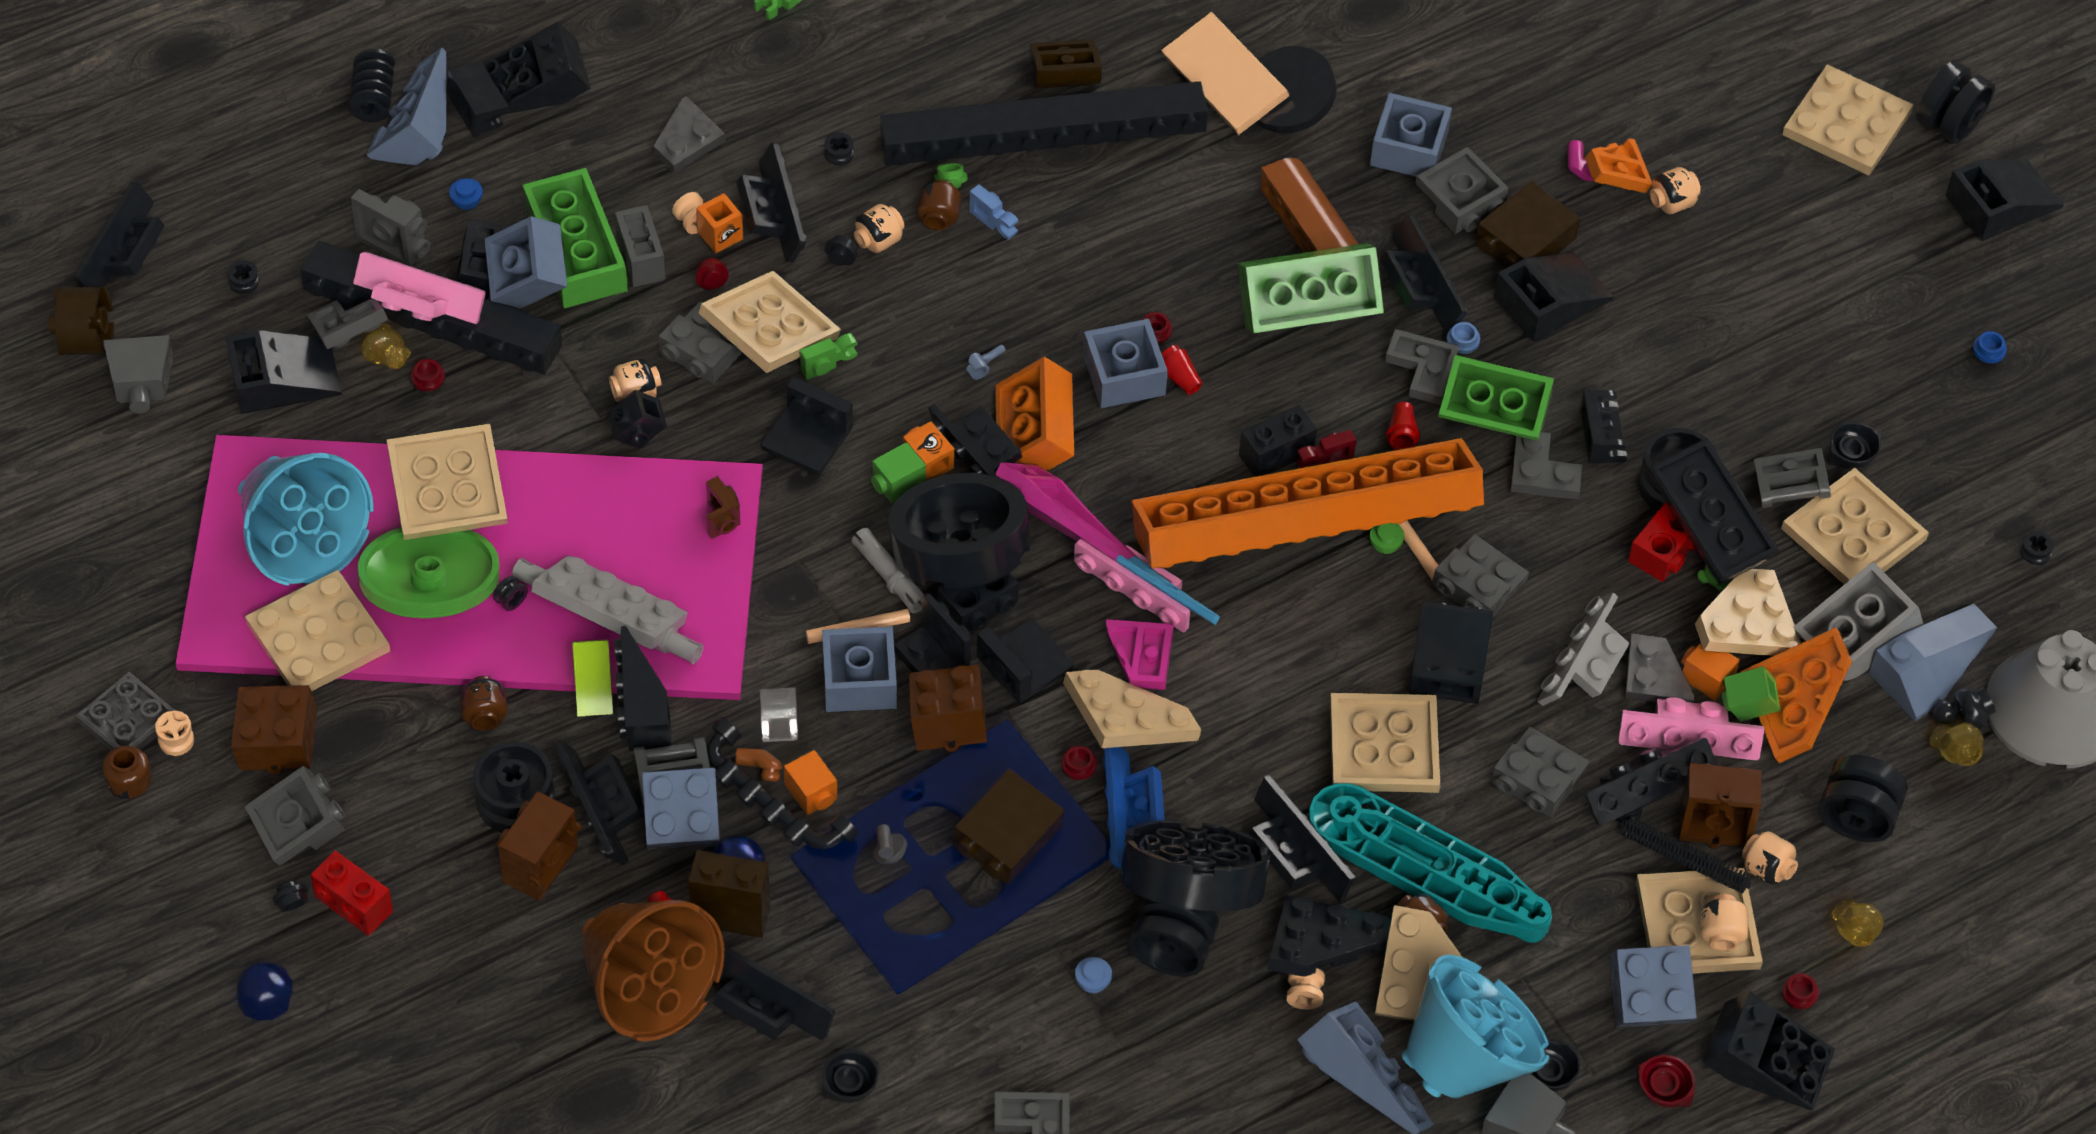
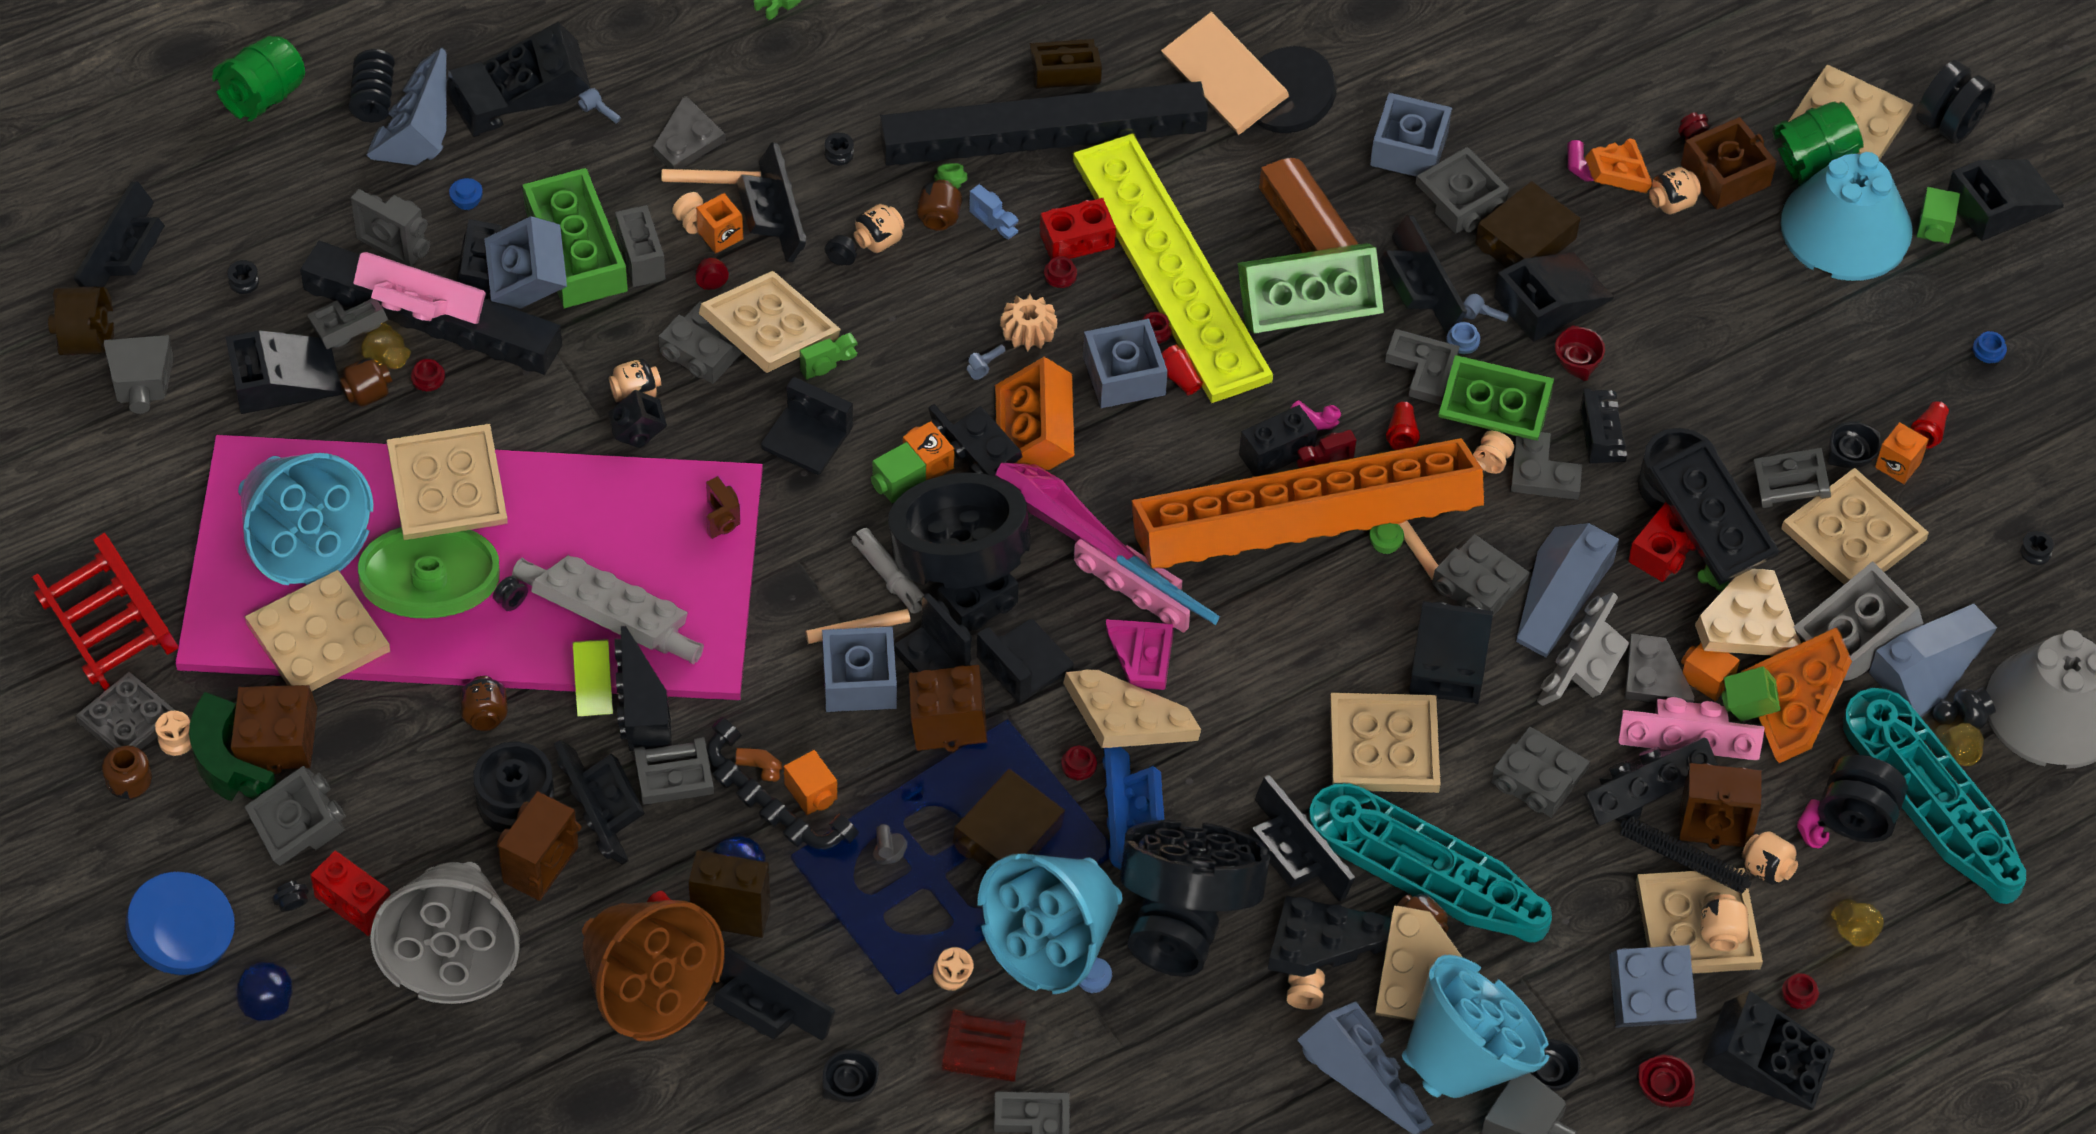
sand blue brick [642,768,720,850] -> none
clear brick [760,687,798,742] -> none
none -> red fence [33,533,179,691]
none -> blue piece [126,872,235,975]
none -> dark green arch [189,692,276,802]
none -> green piece [212,36,305,121]
none -> reddish brown head [339,357,393,407]
none -> light grey cone [370,862,520,1004]
none -> sand blue hand [578,88,621,124]
none -> light nougat bar [662,169,761,184]
none -> light nougat wheel [933,947,974,991]
none -> clear red plate [942,1009,1026,1082]
none -> medium azure cone [978,854,1122,994]
none -> light nougat gear [1000,294,1057,352]
none -> red brick [1040,198,1116,259]
none -> dark red plate [1044,256,1077,288]
none -> neon yellow plate [1073,134,1273,403]
none -> dark pink arm [1290,400,1341,430]
none -> sand blue hand [1463,294,1509,322]
none -> light nougat wheel [1473,431,1515,474]
none -> sand blue wedge [1516,523,1619,658]
none -> dark red hat [1555,325,1605,381]
none -> dark red plate [1678,112,1710,140]
none -> reddish brown brick [1681,117,1776,210]
none -> green piece [1772,101,1864,185]
none -> medium azure cone [1781,152,1912,281]
none -> dark pink arm [1797,799,1830,849]
none -> teal beam [1843,688,2026,904]
none -> orange brick [1875,422,1929,484]
none -> red cone [1911,401,1949,449]
none -> bright green brick [1917,187,1960,243]

